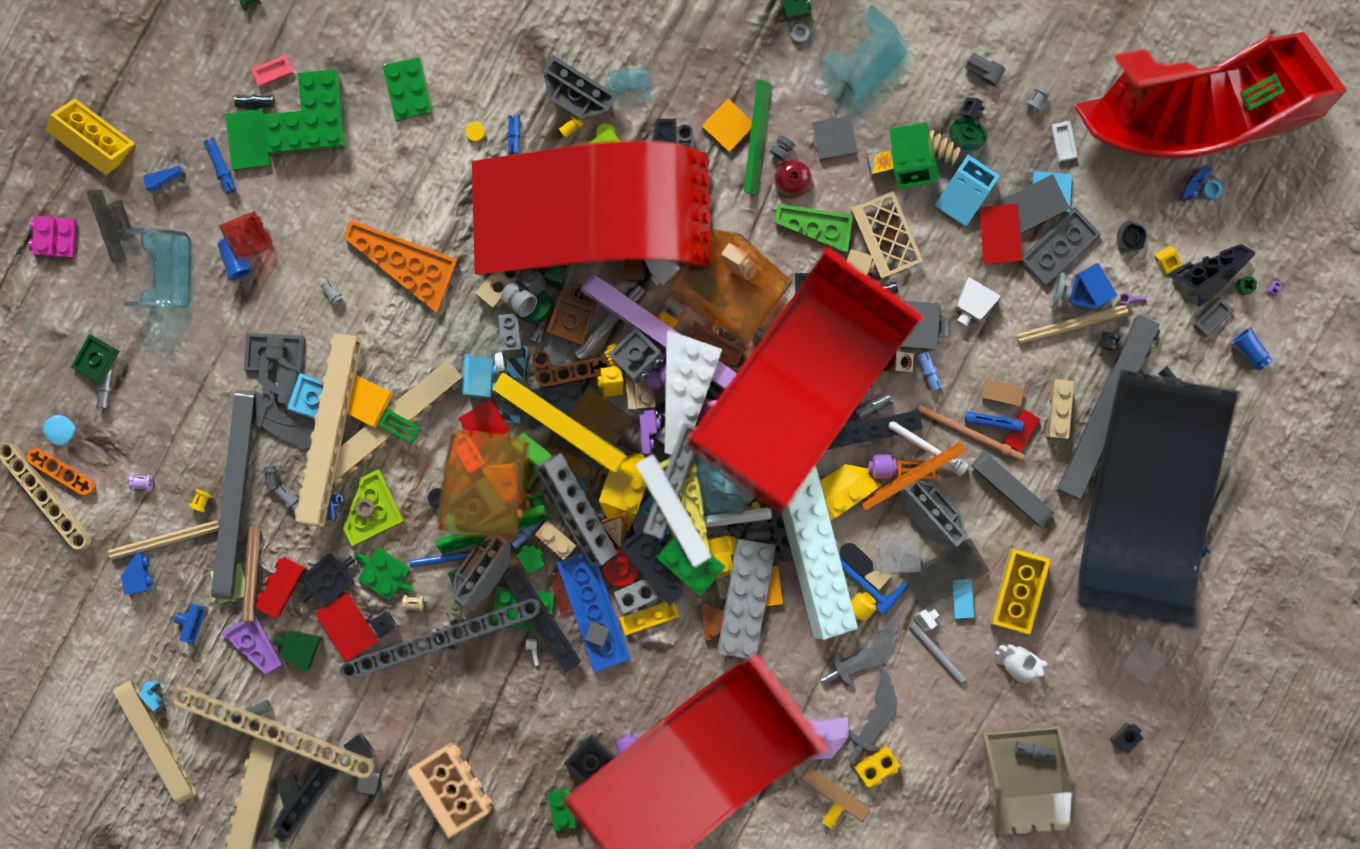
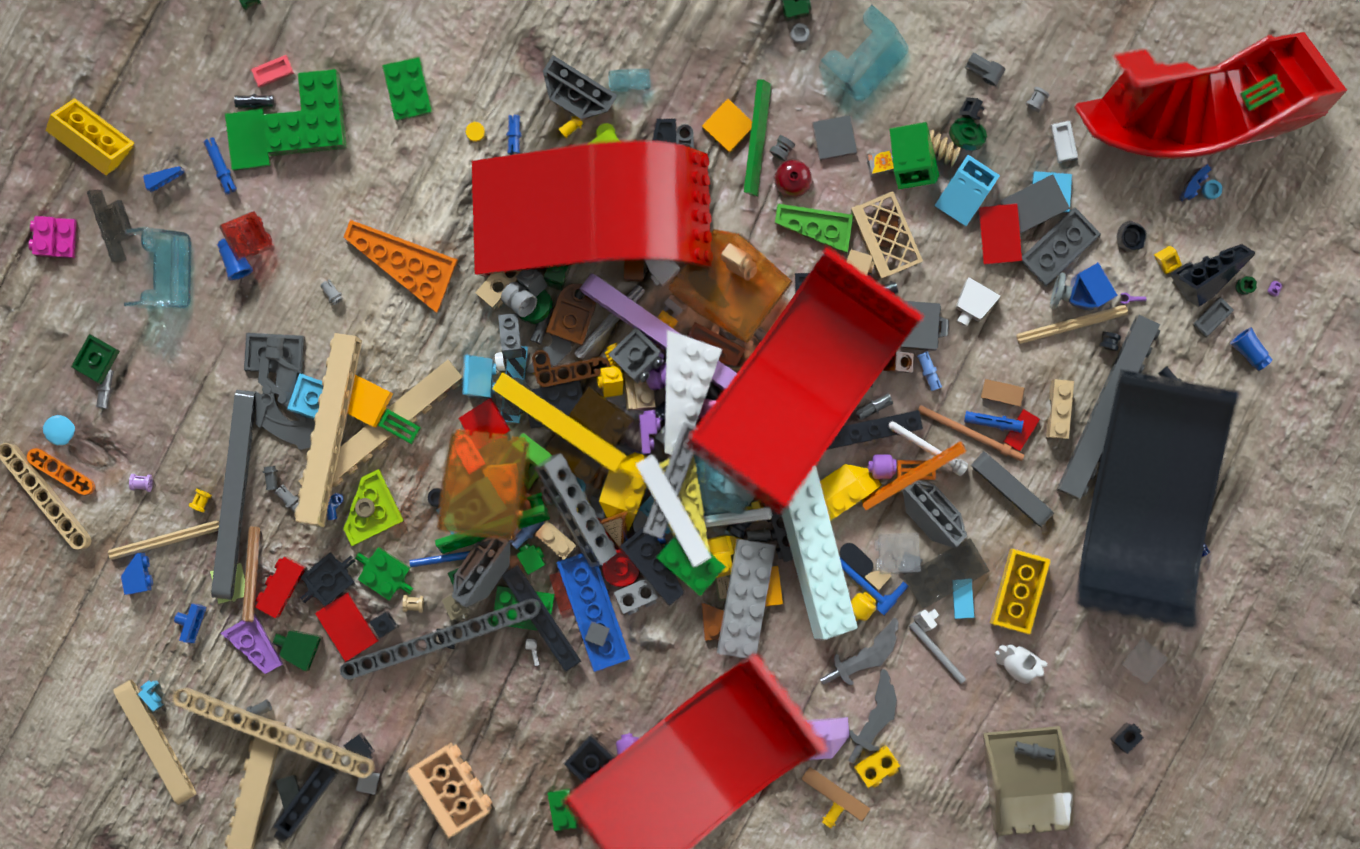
yellow tile [619,602,680,636] -> none

